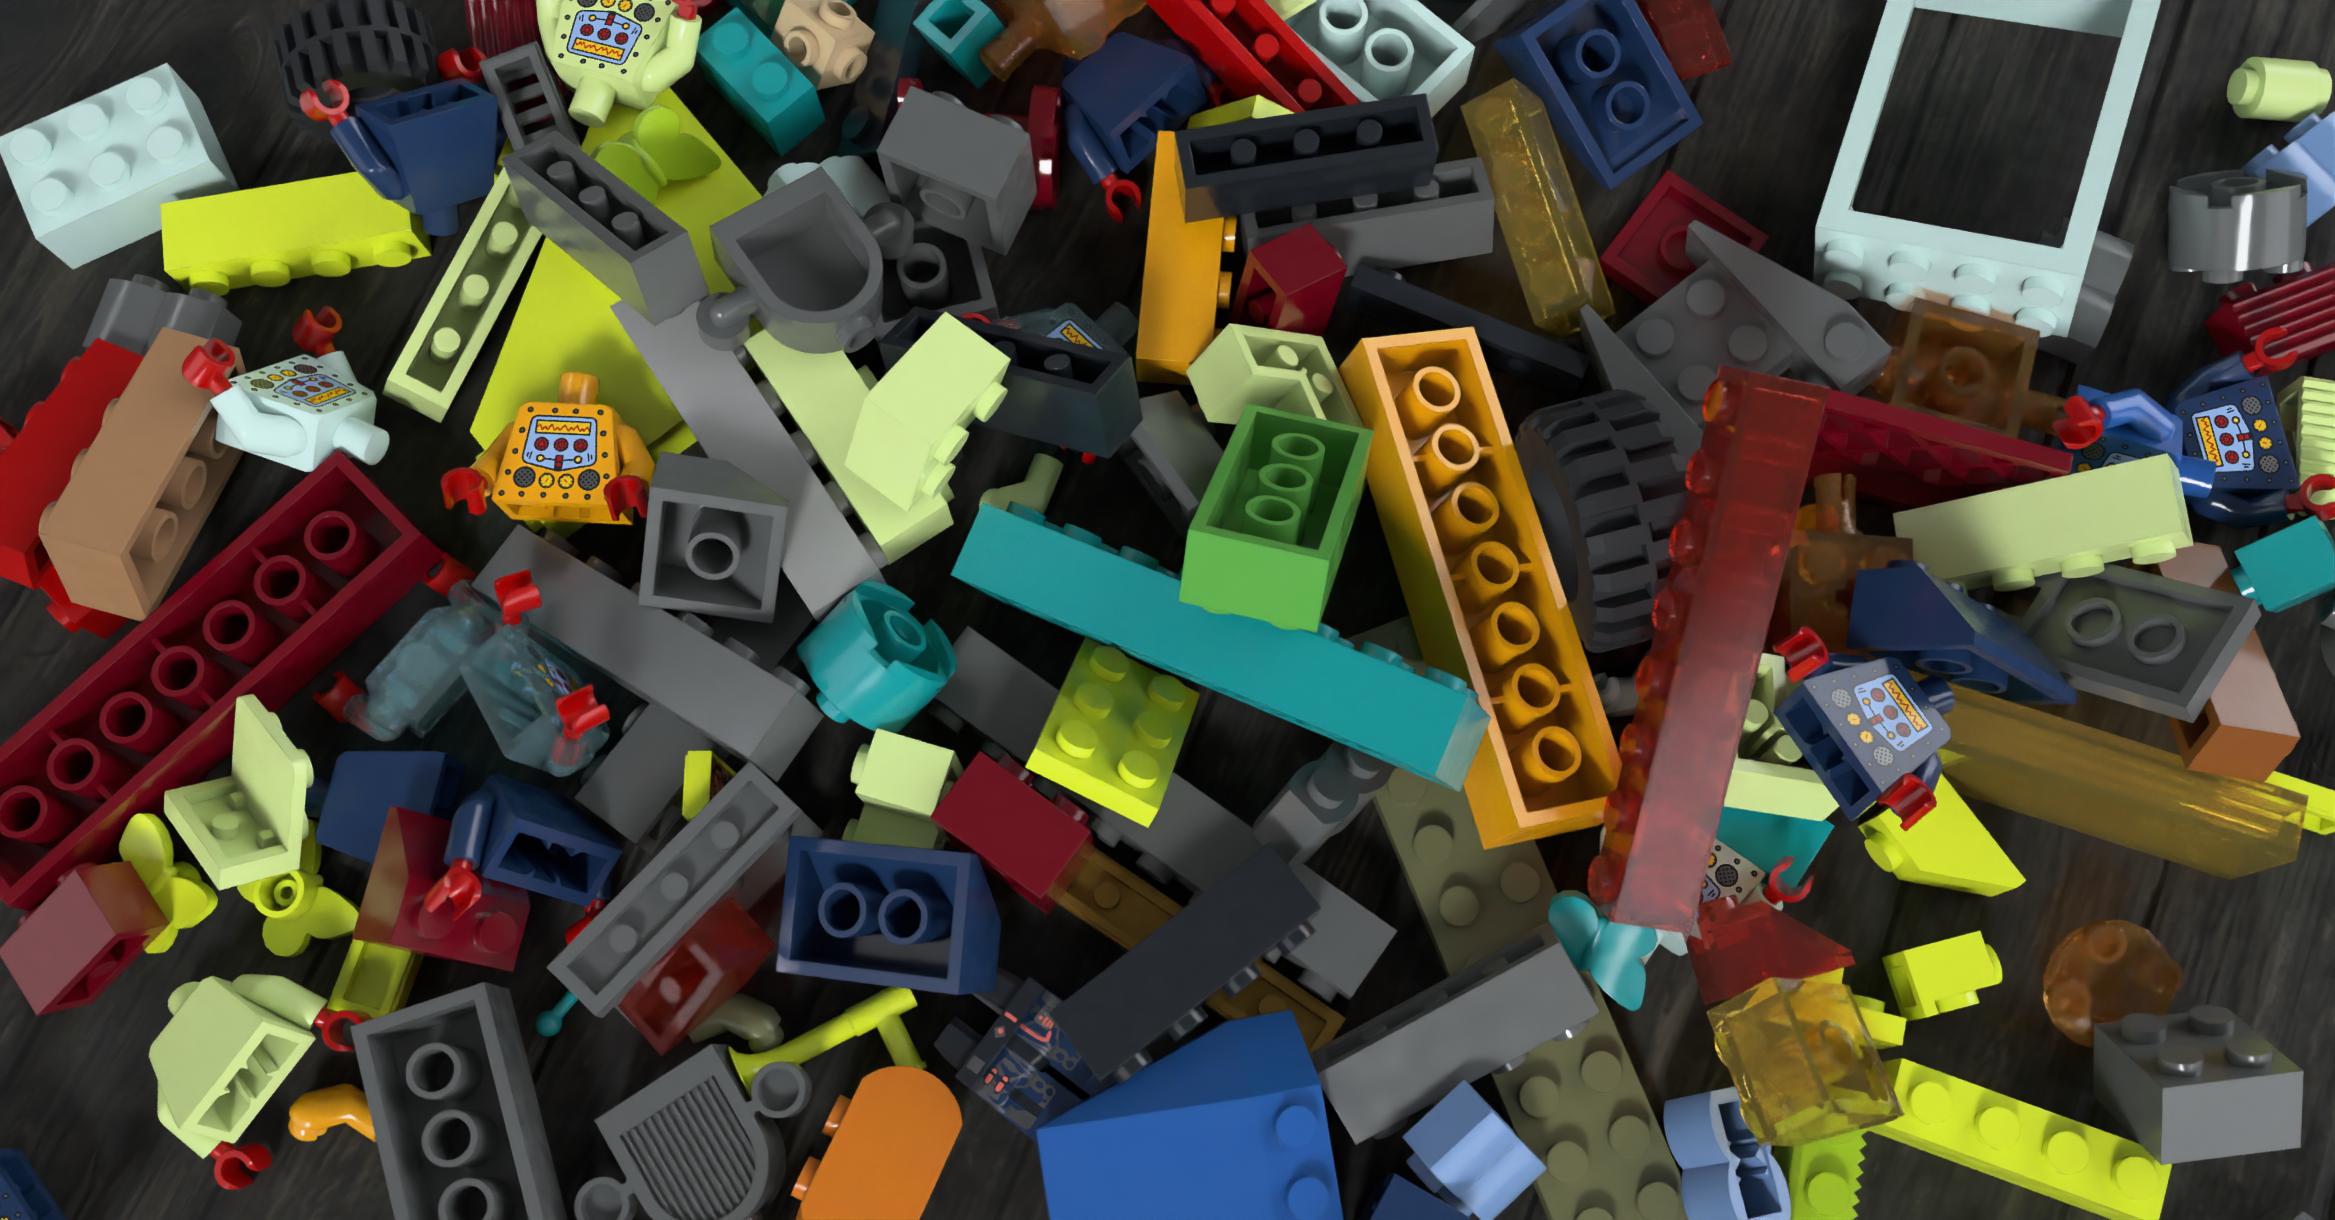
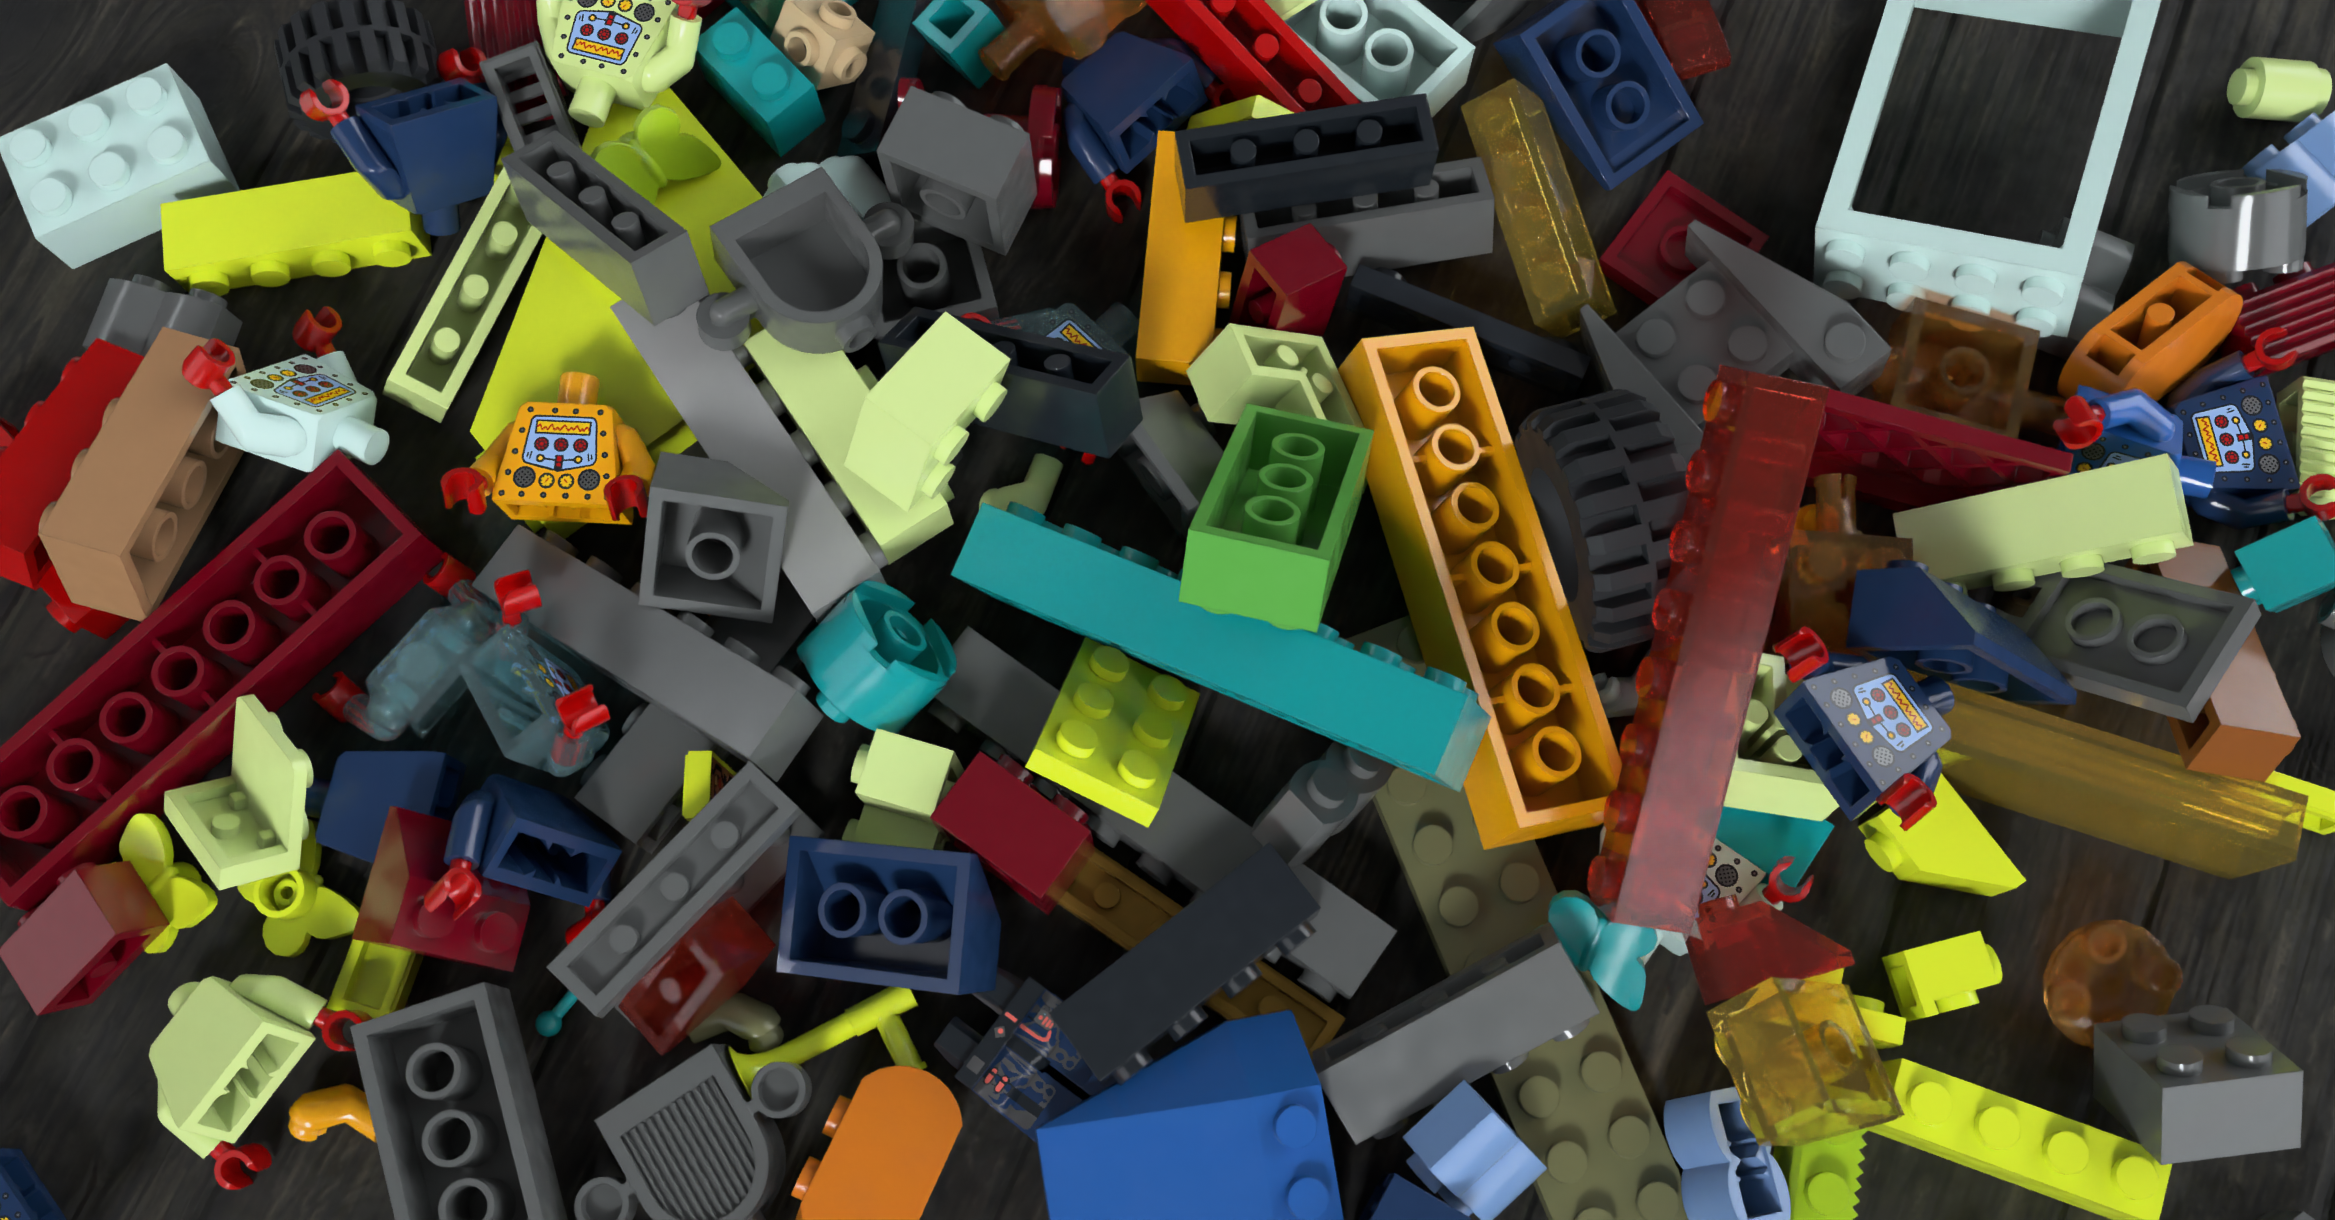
none -> orange brick [2057,261,2243,402]

